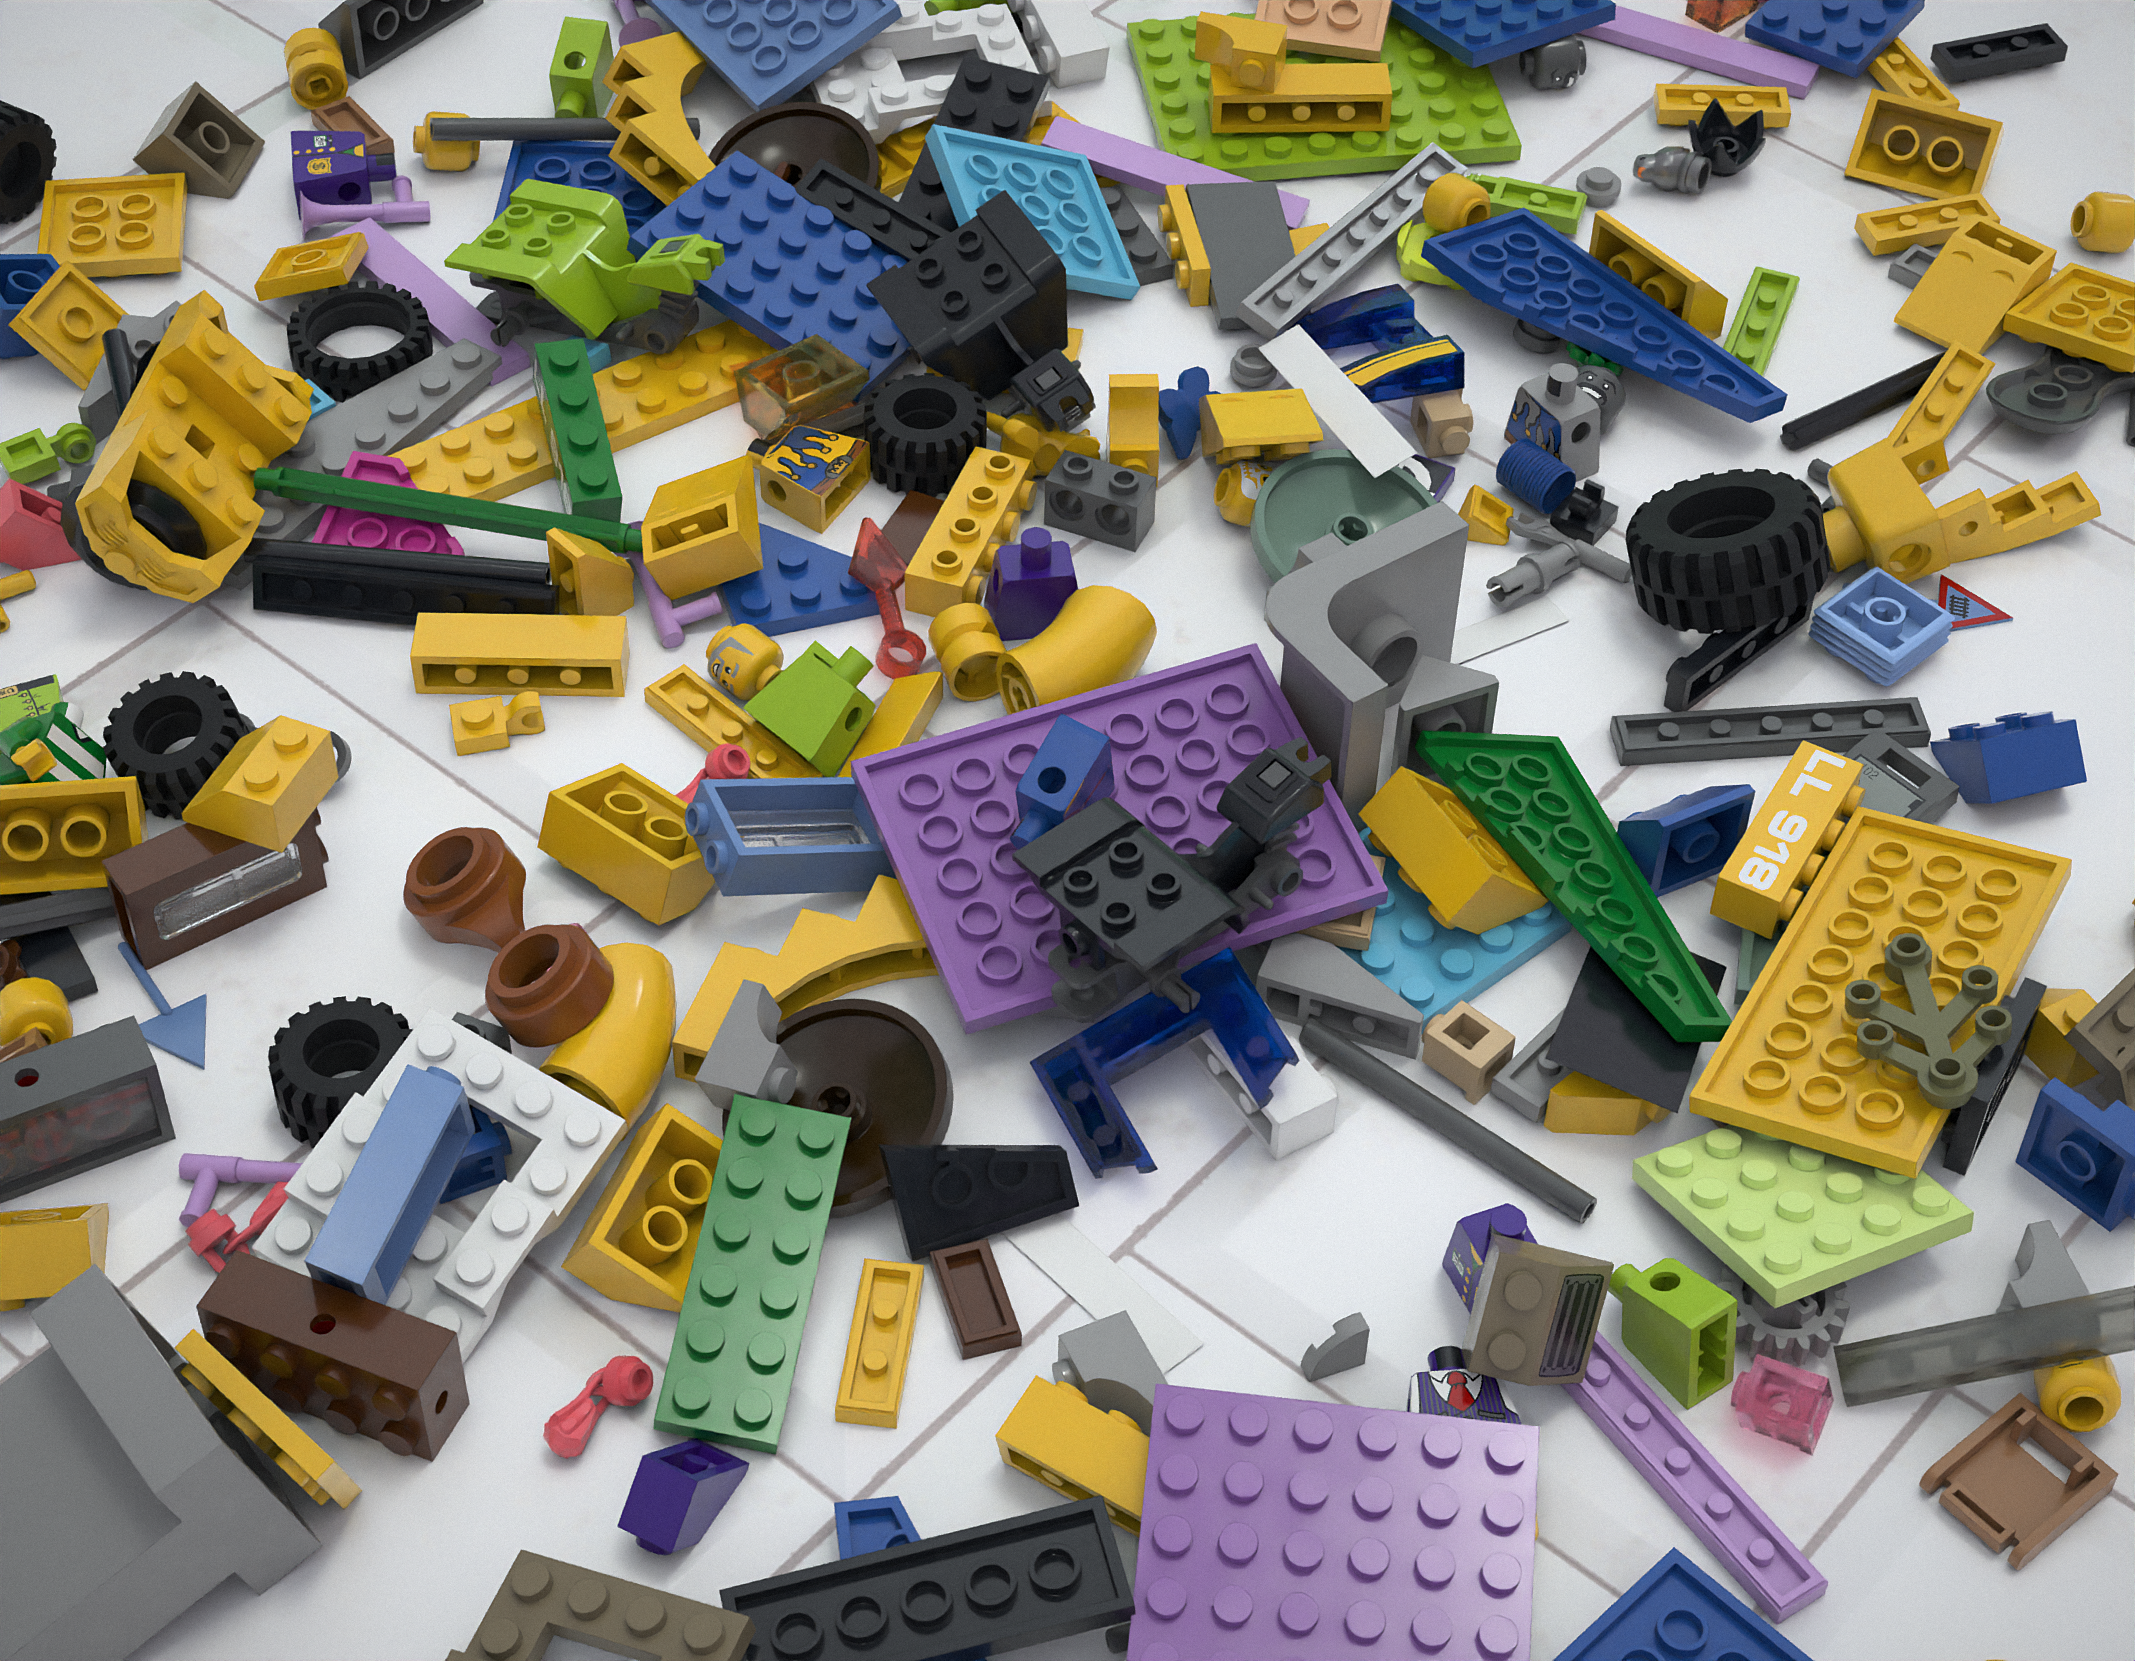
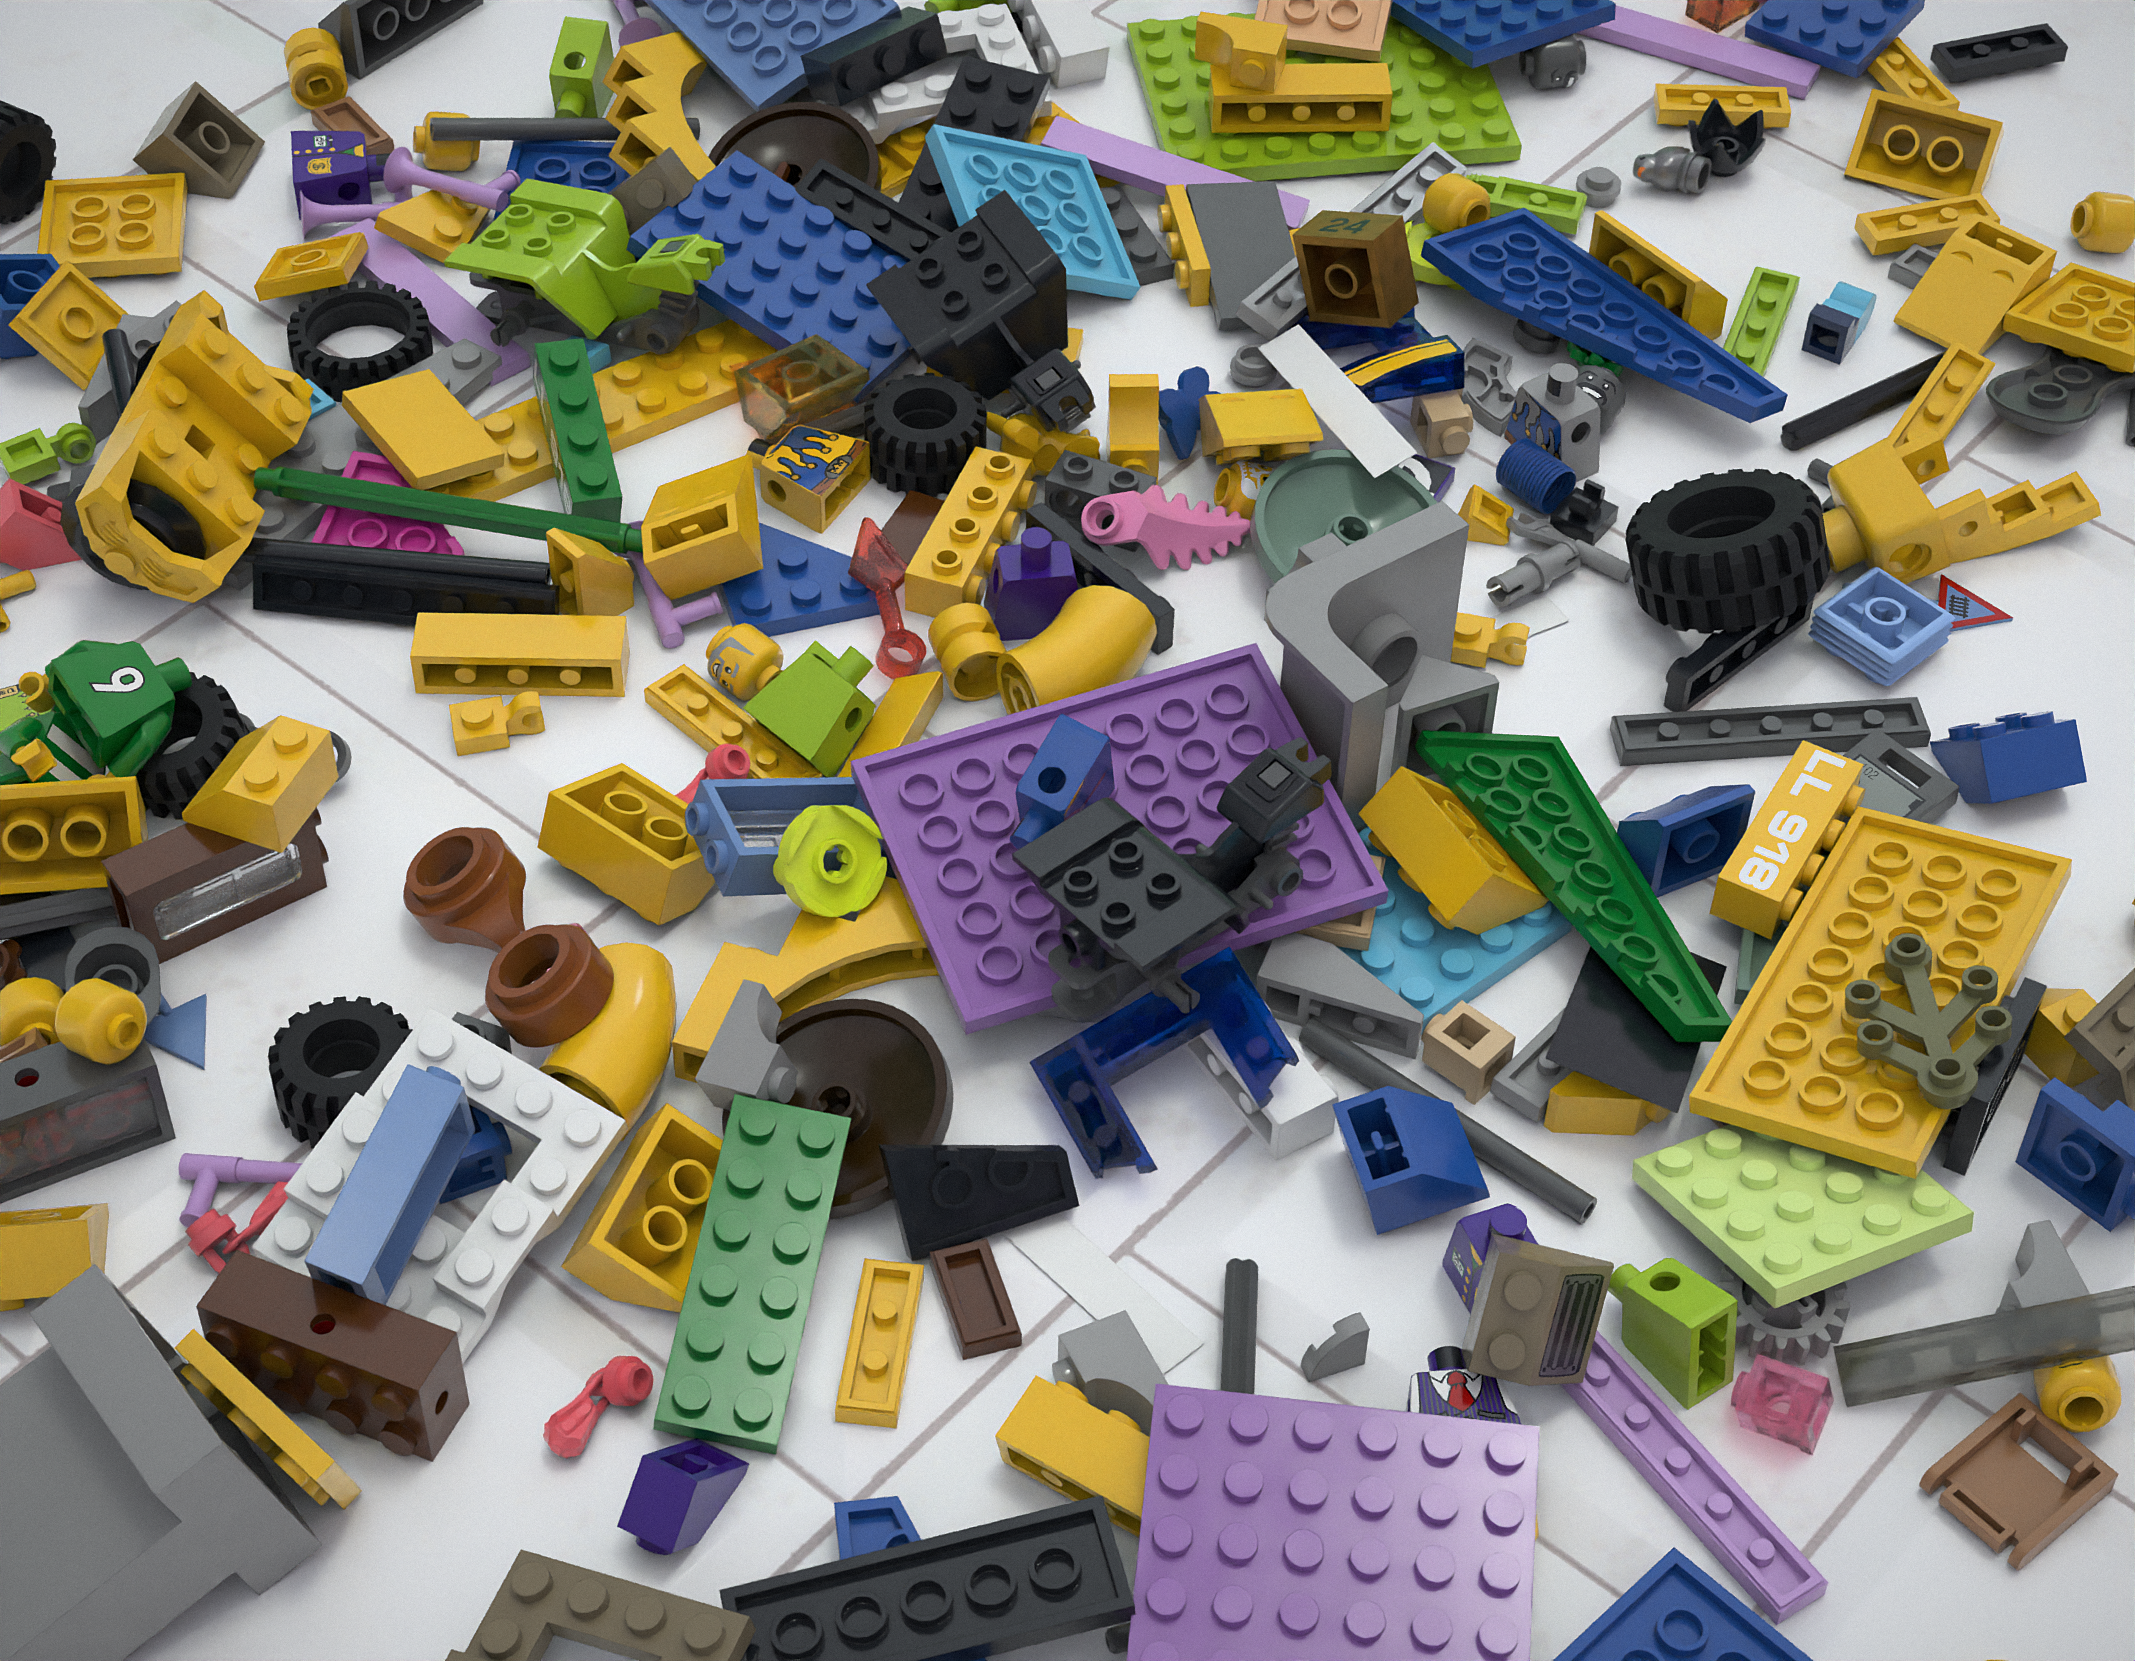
none -> green torso [19,640,192,779]
none -> yellow head [55,978,147,1065]
none -> dark grey piece [65,926,161,1027]
none -> yellow tile [341,369,505,490]
none -> yellow wing [374,190,491,264]
none -> lavender piece [383,146,521,212]
none -> dark tan brick [607,147,697,236]
none -> neon yellow plate [773,805,887,917]
none -> black brick [800,6,948,106]
none -> black plate [1026,502,1175,655]
none -> bright pink plant [1081,485,1250,570]
none -> dark grey axle [1221,1258,1259,1394]
none -> pearl gold brick [1292,210,1419,328]
none -> blue slope [1332,1086,1490,1235]
none -> yellow plate [1450,612,1530,668]
none -> light grey tile [1457,338,1517,437]
none -> dark blue leg [1801,281,1877,365]

